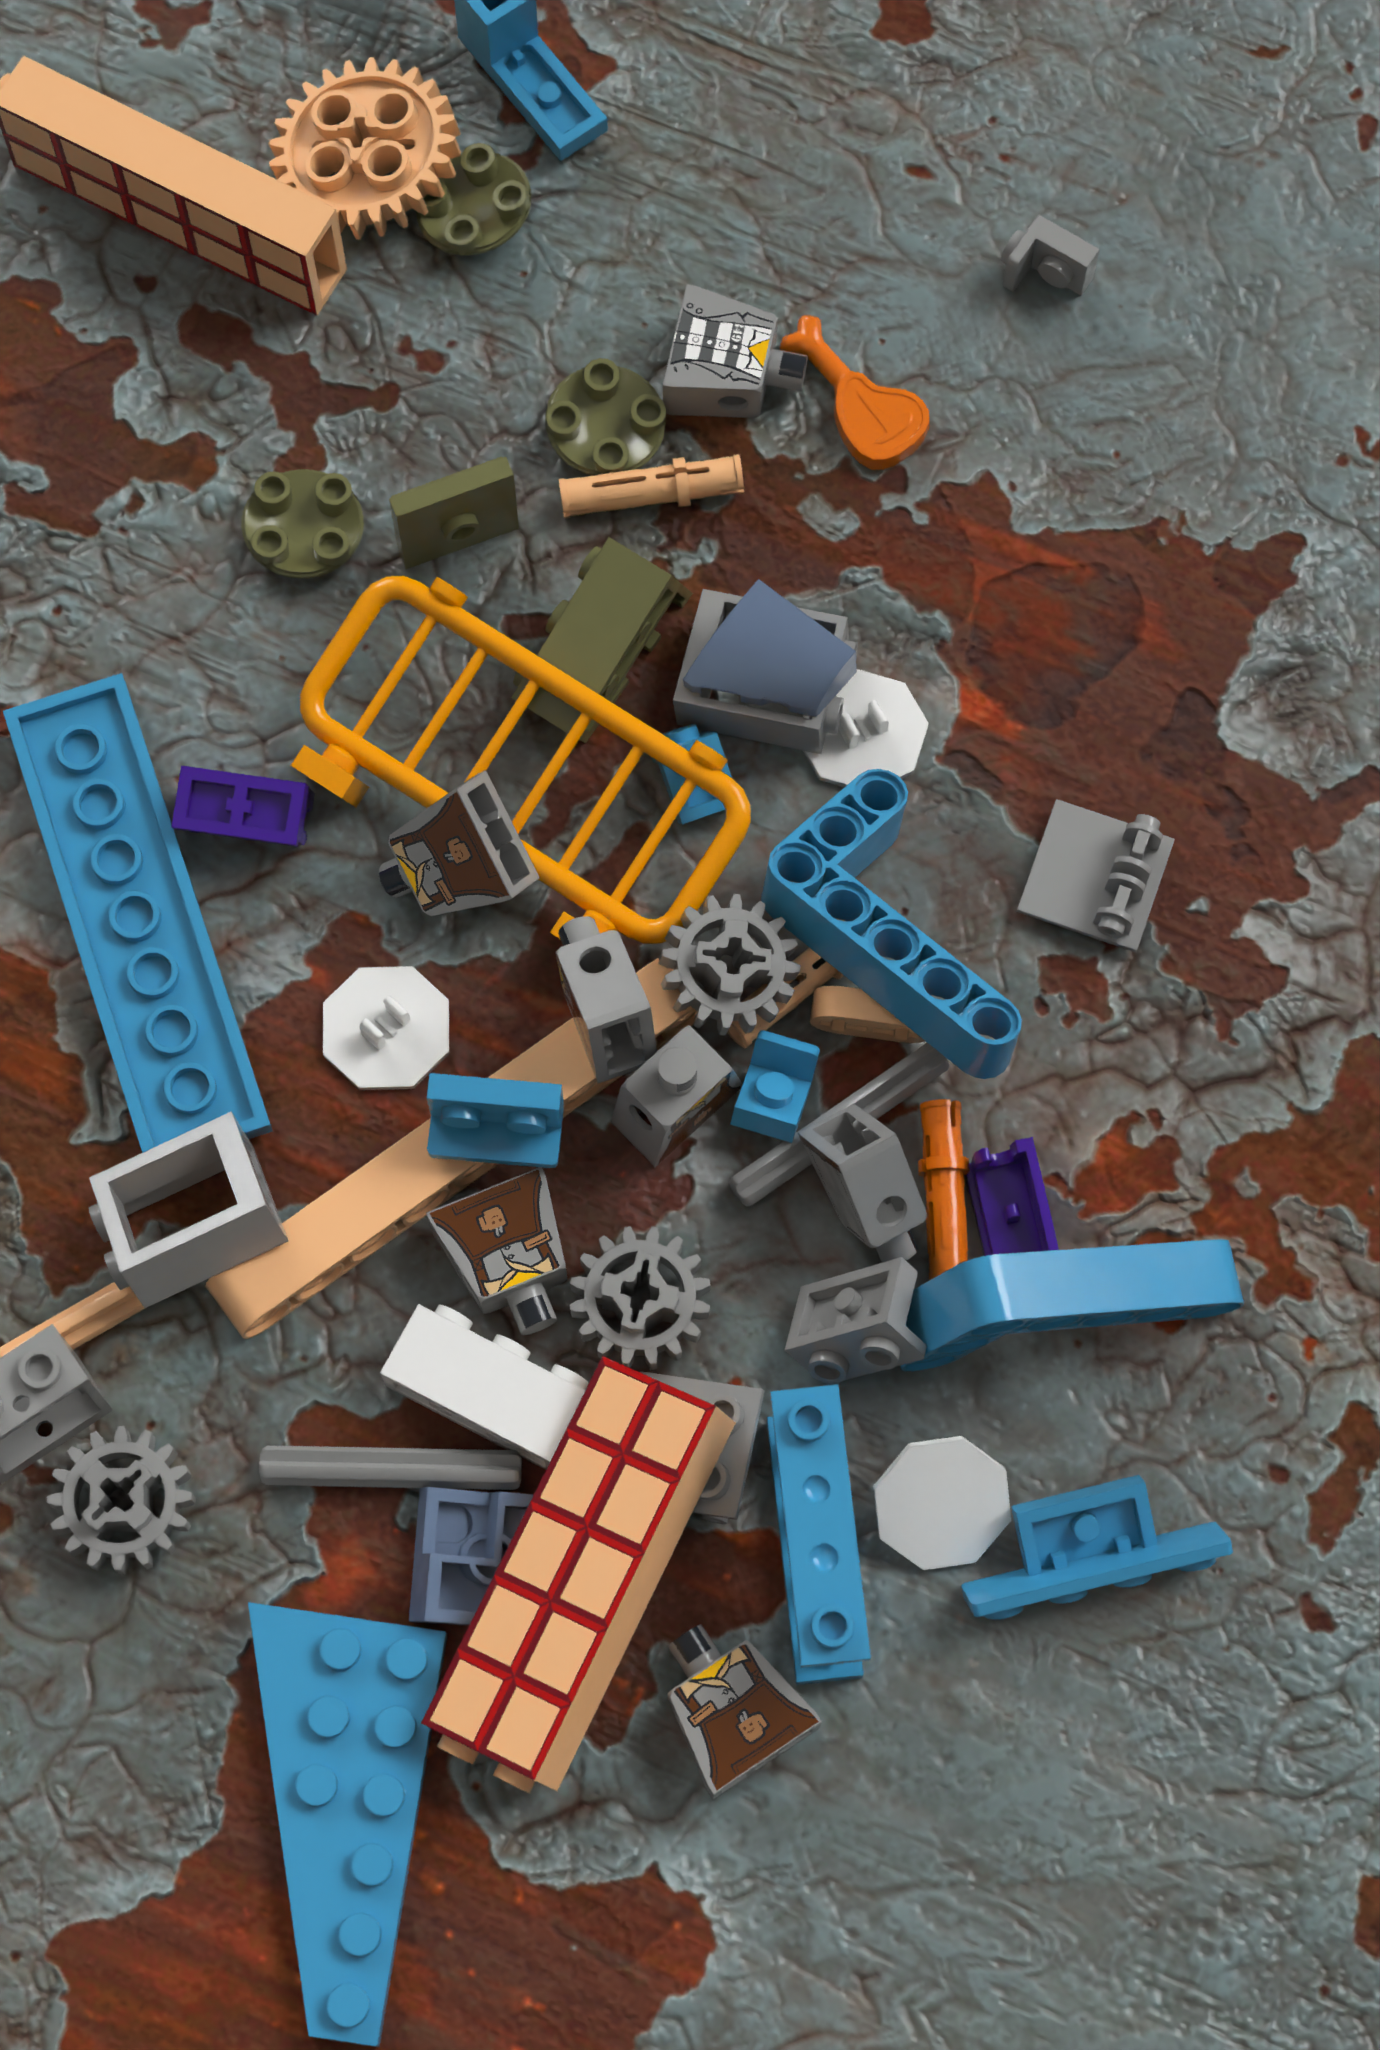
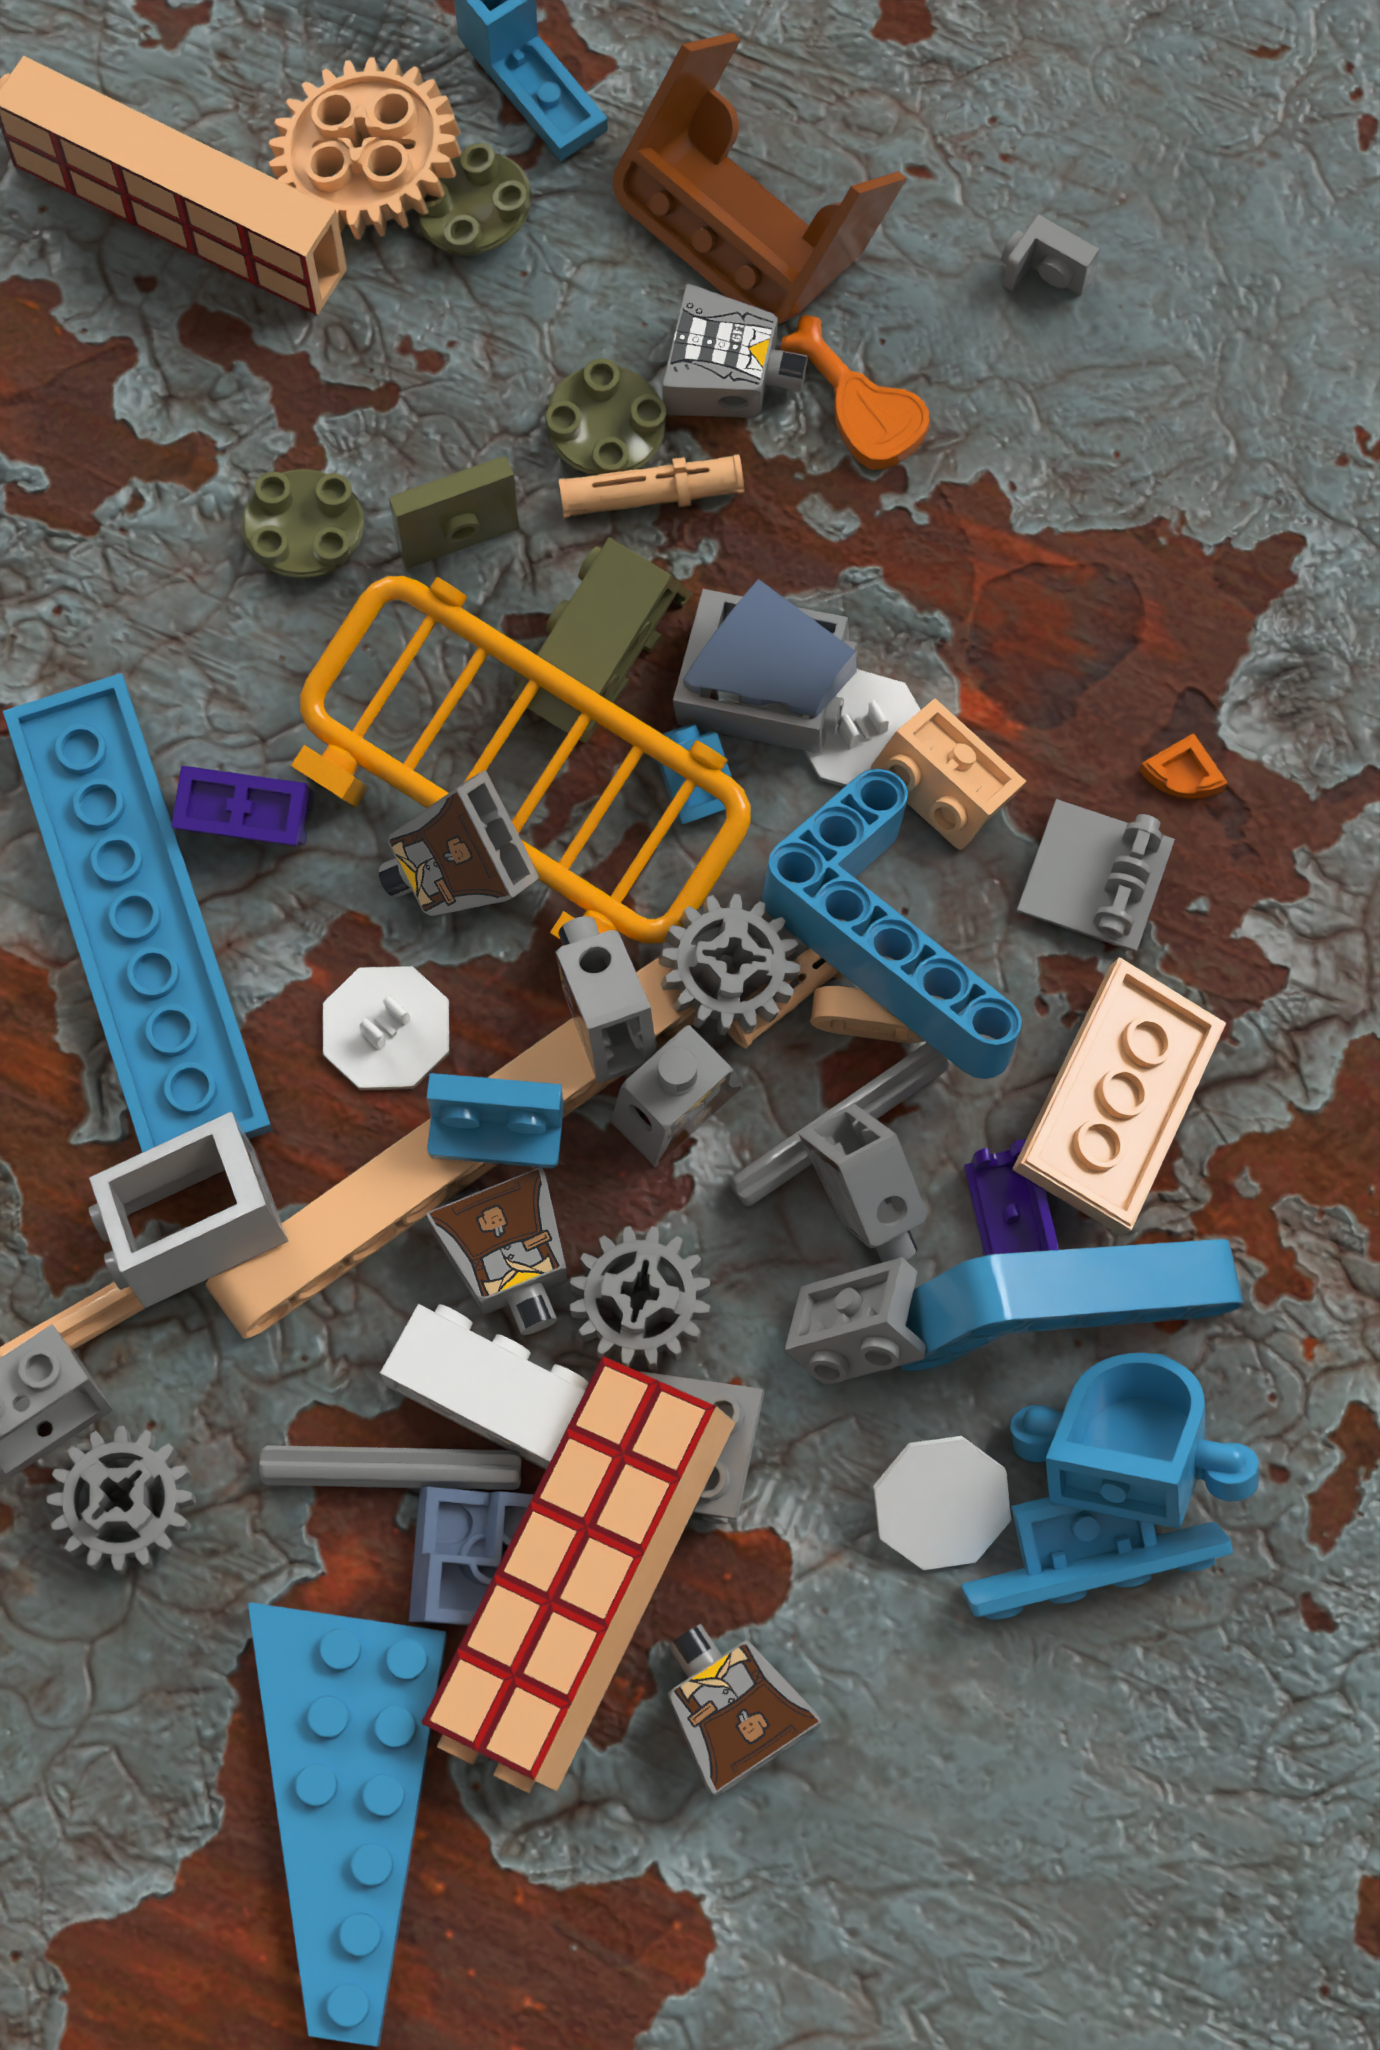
dark azure bracket [730,1030,820,1143] -> none
dark azure fence [766,1384,871,1685] -> none
orange pin [918,1099,970,1280] -> none
none -> dark orange windscreen [613,33,907,324]
none -> light nougat bracket [871,699,1027,850]
none -> dark azure piece [1010,1353,1259,1529]
none -> light nougat tile [1012,957,1226,1236]
none -> orange tile [1139,733,1228,799]

